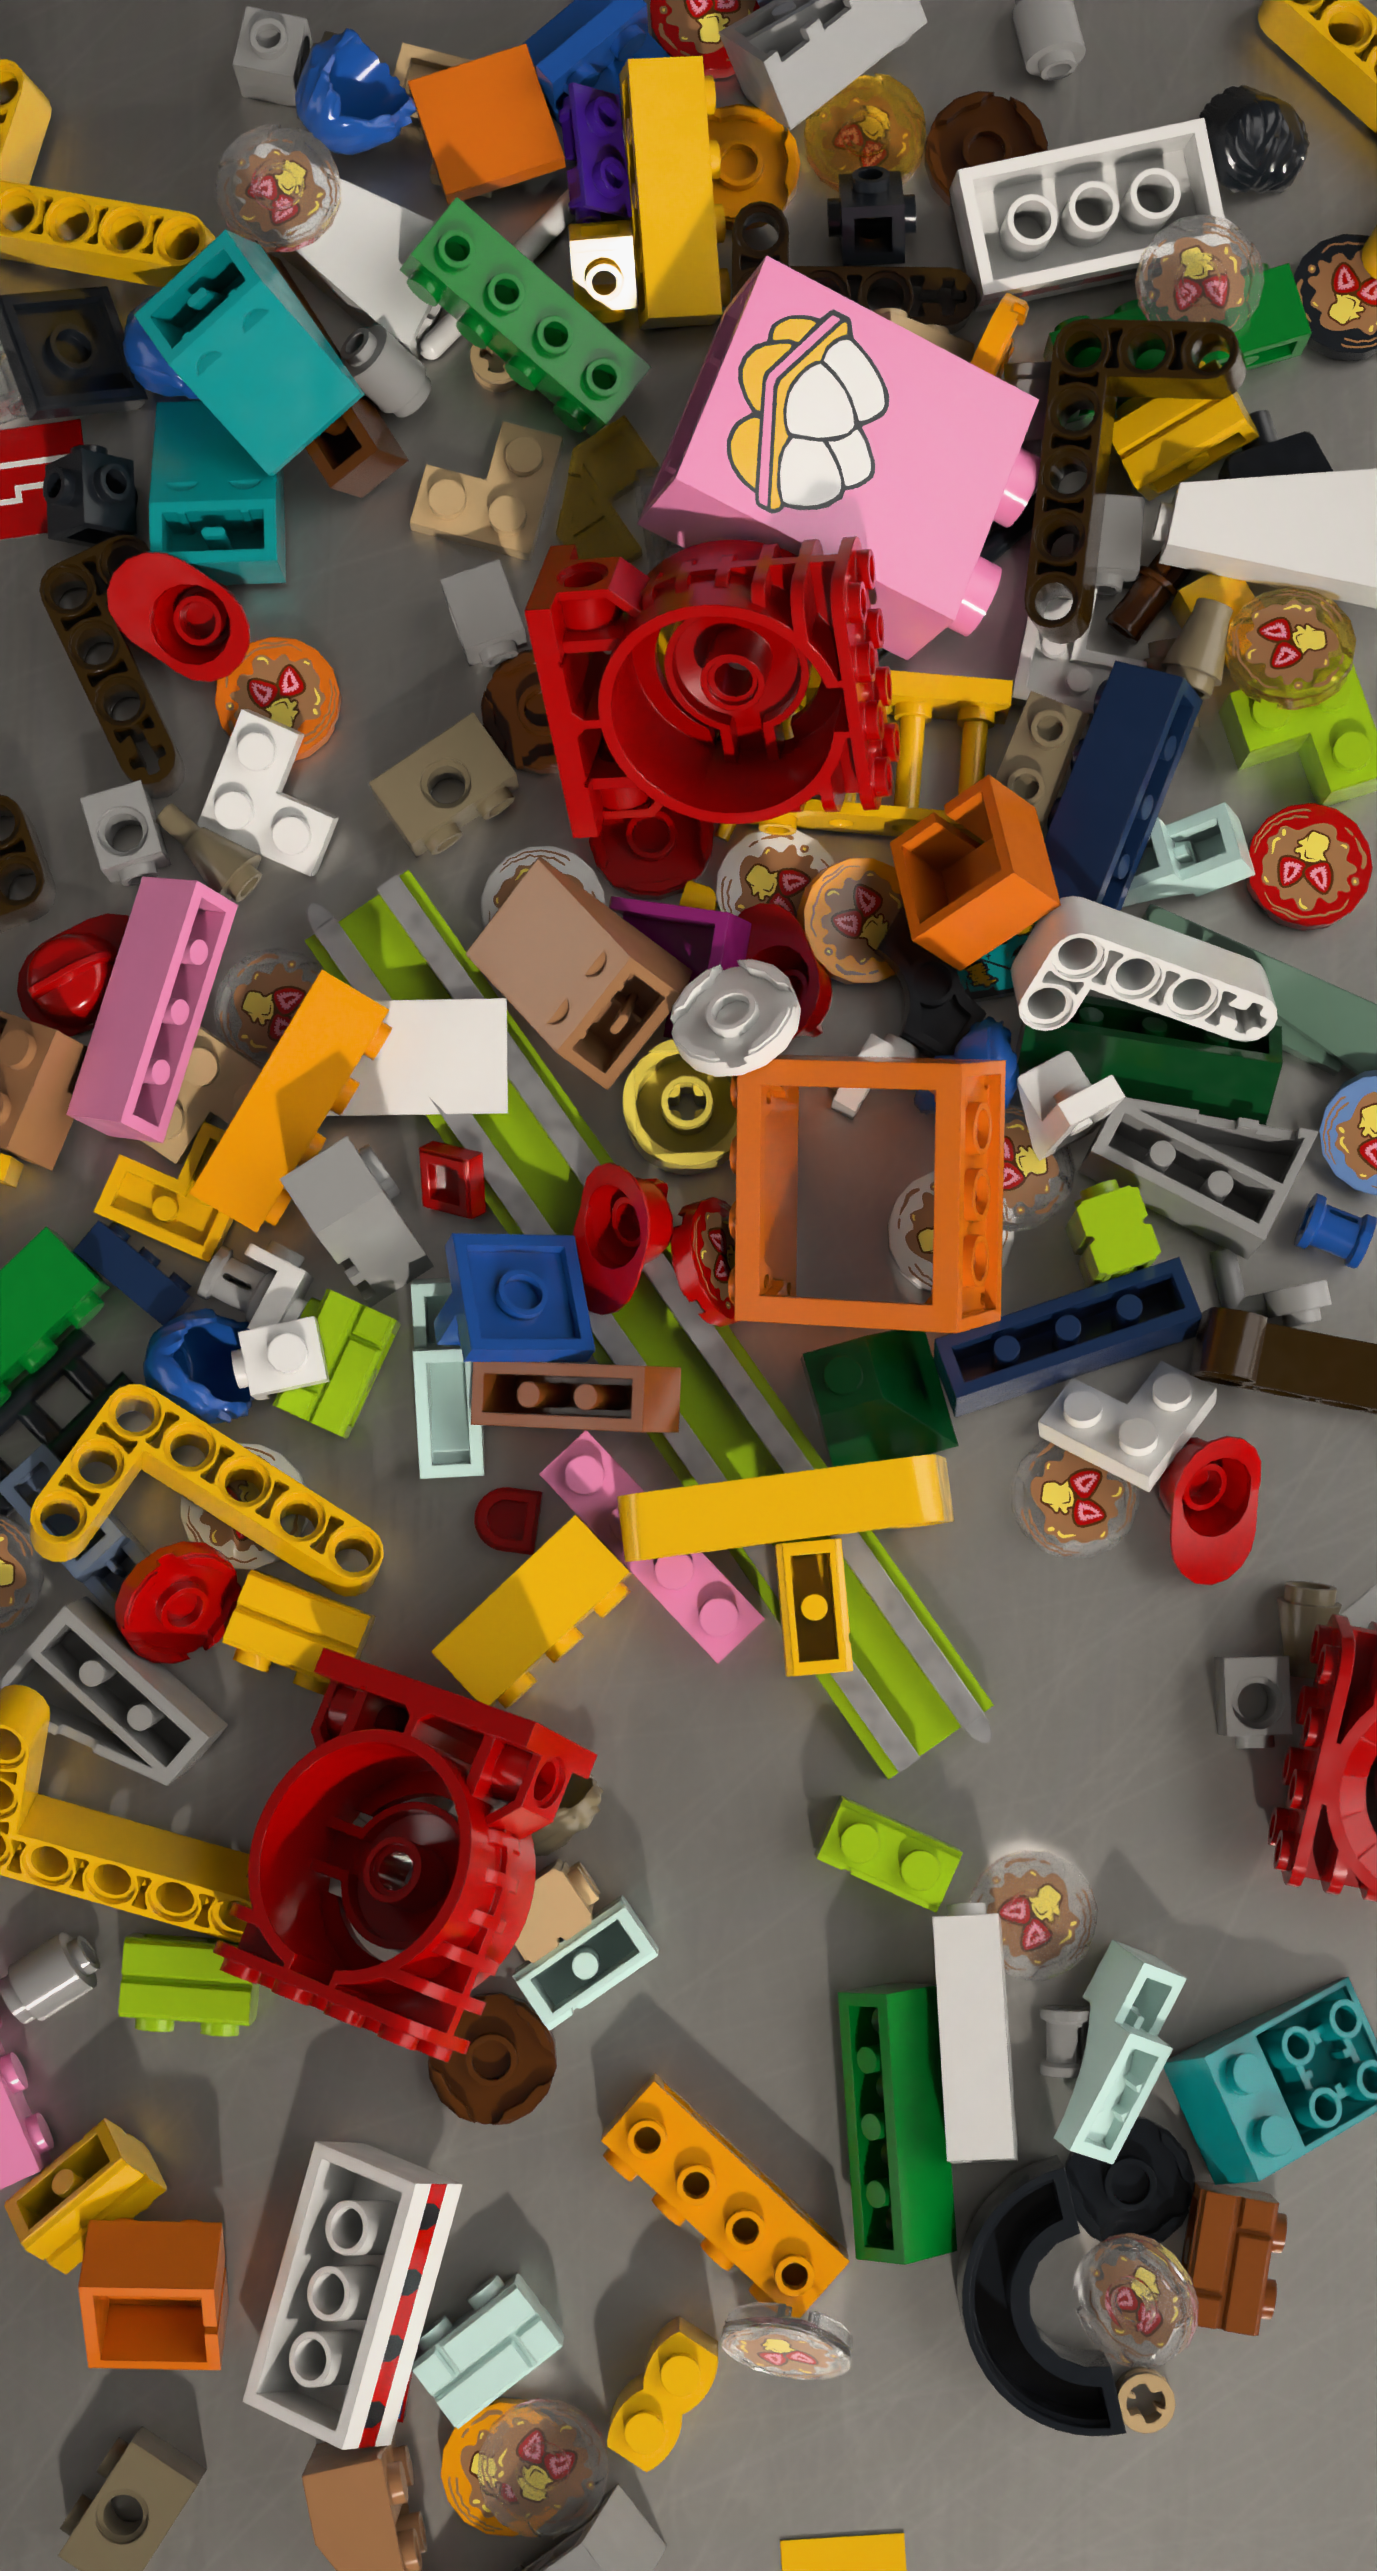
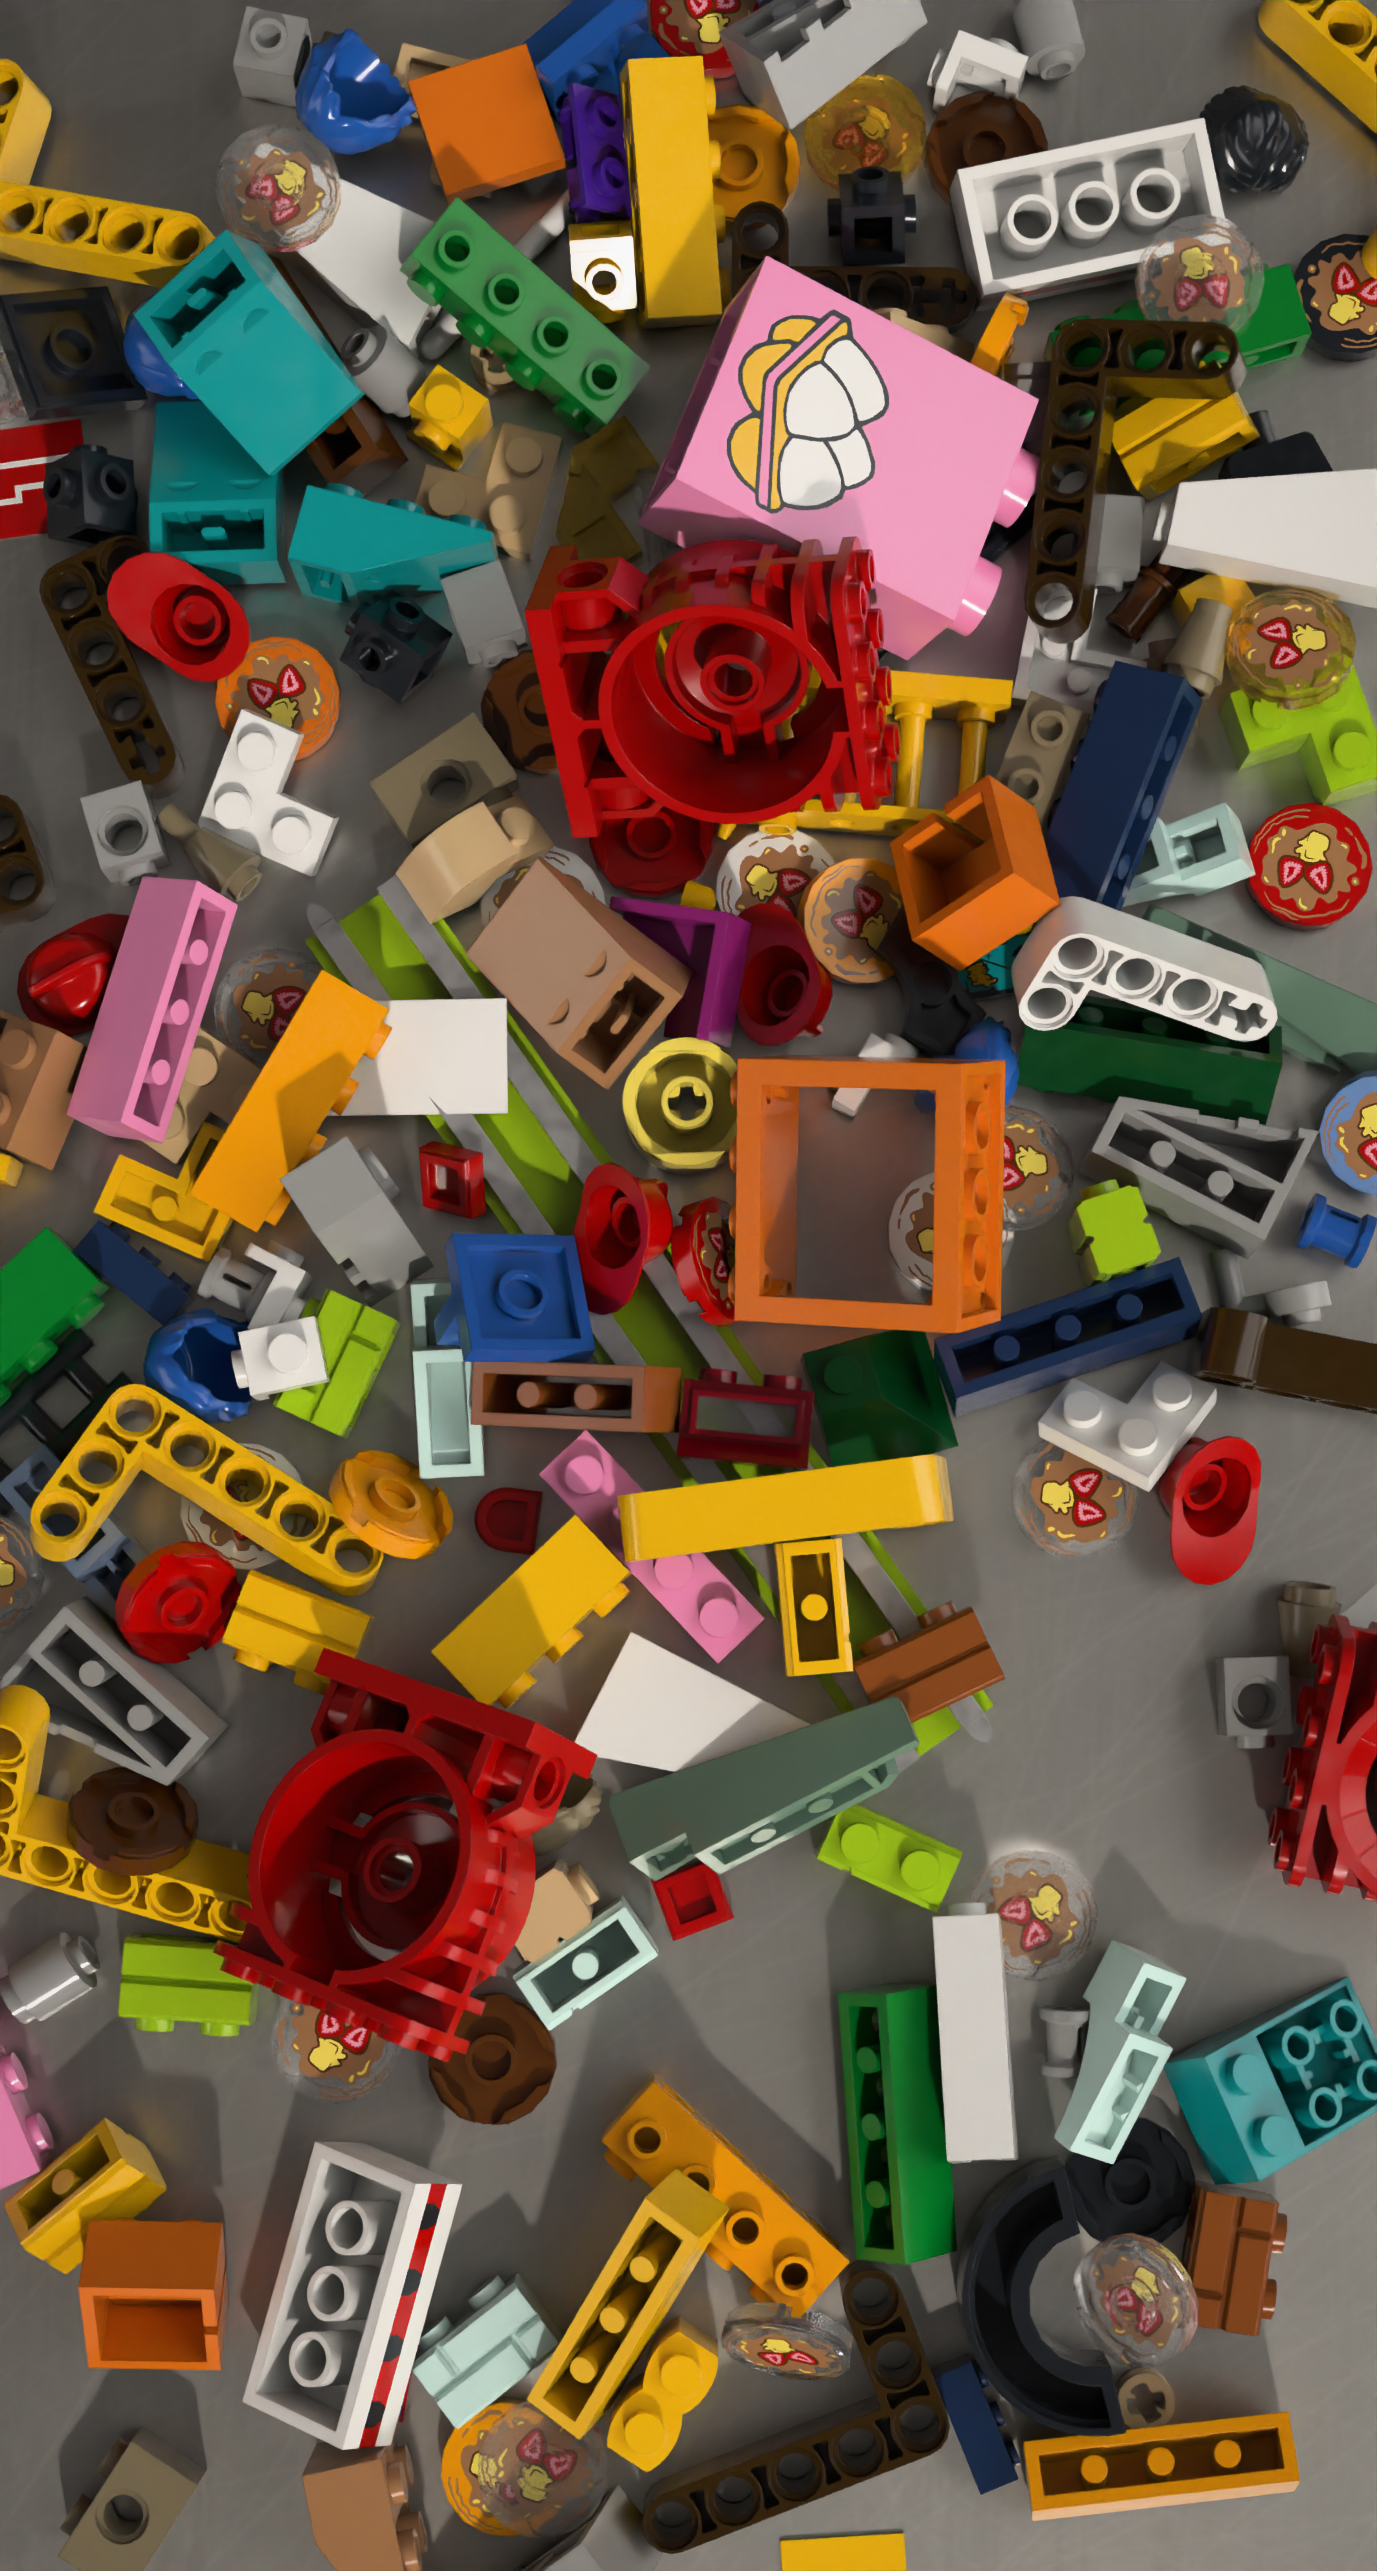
white tile [670,959,801,1077] -> none
white slope [1017,1051,1125,1161] -> none
none -> reddish brown tile [66,1767,199,1876]
none -> tile [271,1998,401,2104]
none -> teal slope [287,483,499,609]
none -> light orange tile [329,1450,453,1560]
none -> black brick [339,590,453,704]
none -> tan brick [395,793,554,924]
none -> yellow brick [406,364,493,472]
none -> yellow brick [526,2169,730,2440]
none -> white slope [575,1631,812,1772]
none -> sand green wedge [608,1696,920,1881]
none -> dark brown beam [642,2259,950,2554]
none -> red tile [651,1860,734,1941]
none -> dark red window [676,1368,815,1471]
none -> dark orange brick [853,1600,1005,1723]
none -> white bracket [927,30,1028,112]
none -> dark blue piece [931,2353,1021,2495]
none -> light orange brick [1023,2411,1300,2521]

